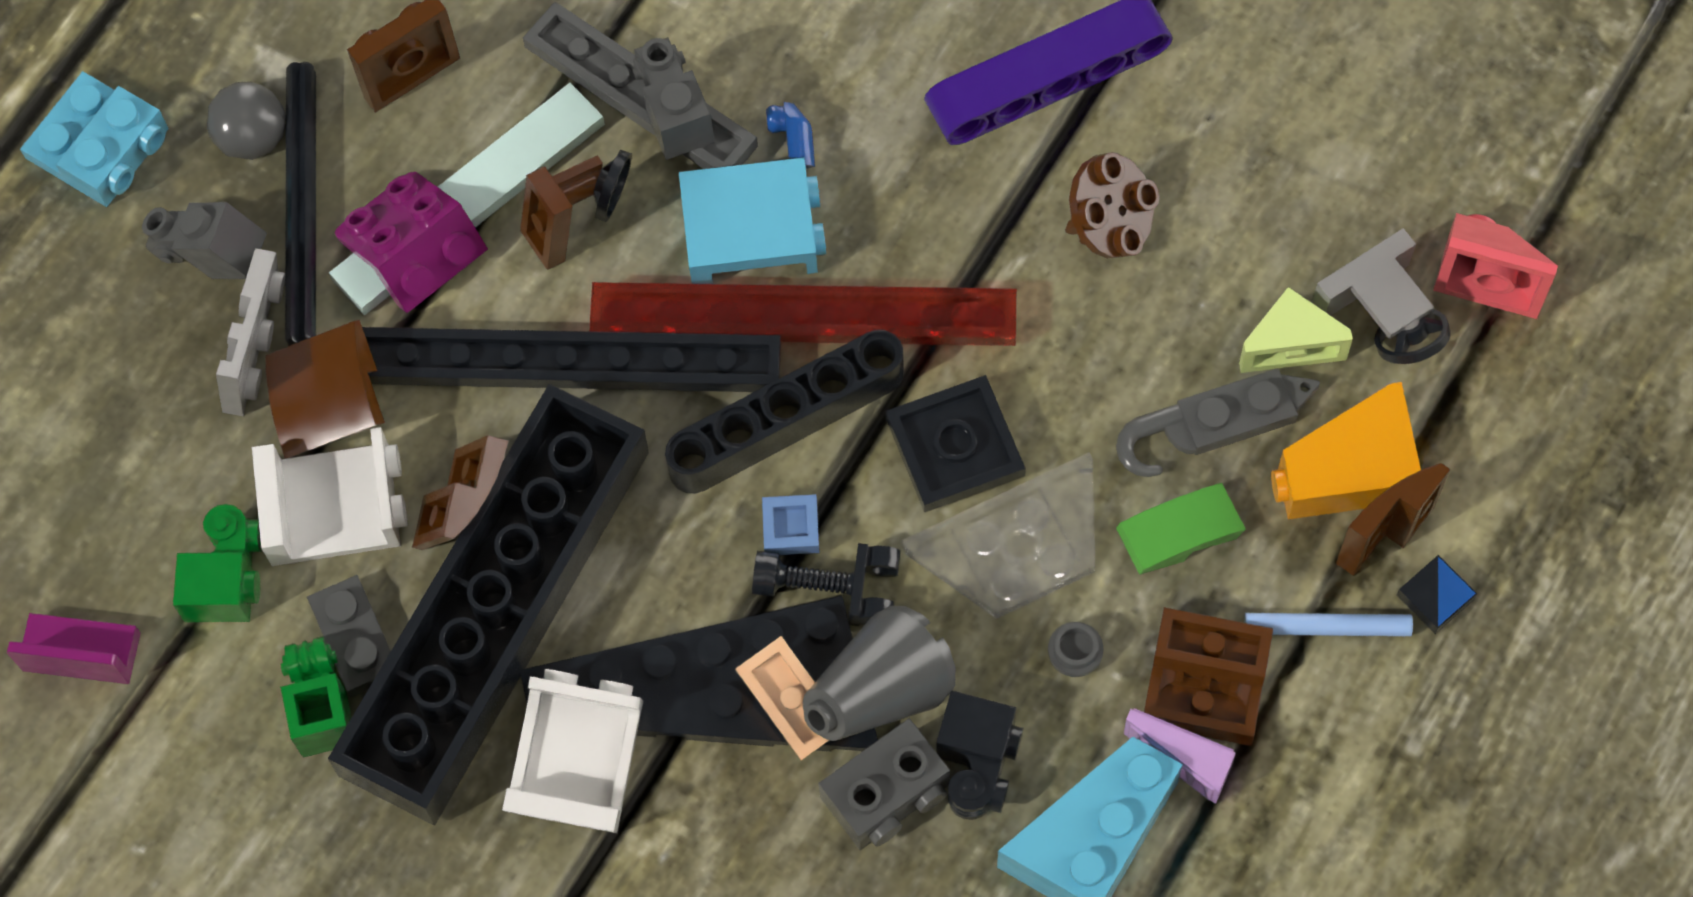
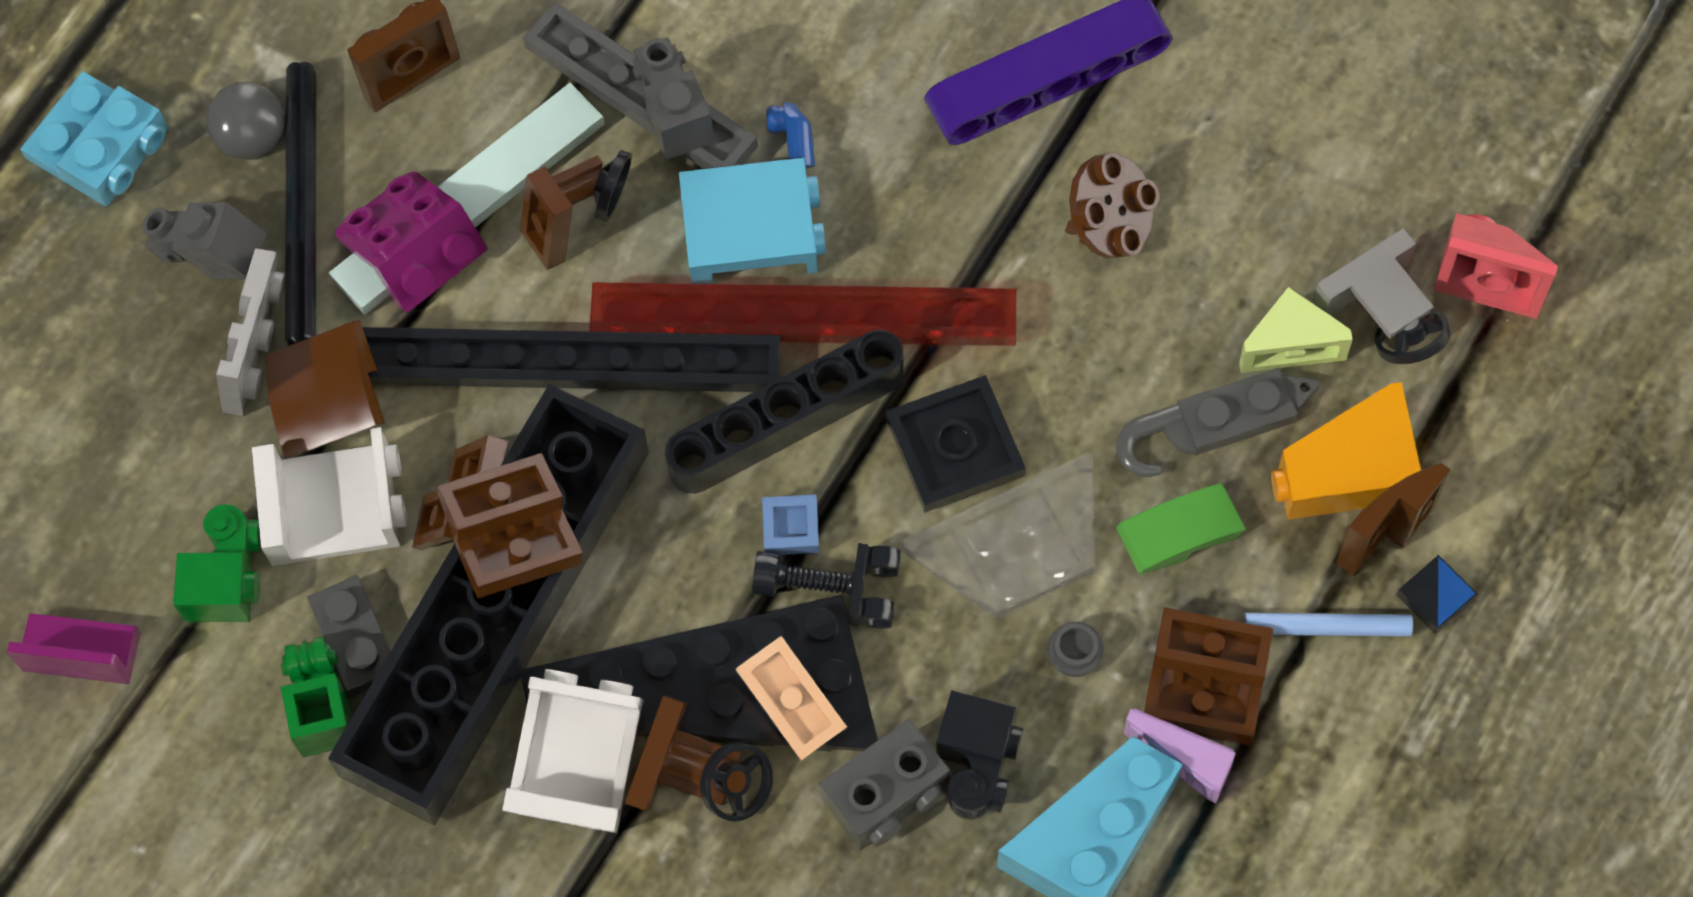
dark grey cone [803,606,956,741] -> none
none -> reddish brown slope [437,453,583,598]
none -> reddish brown piece [625,696,773,821]

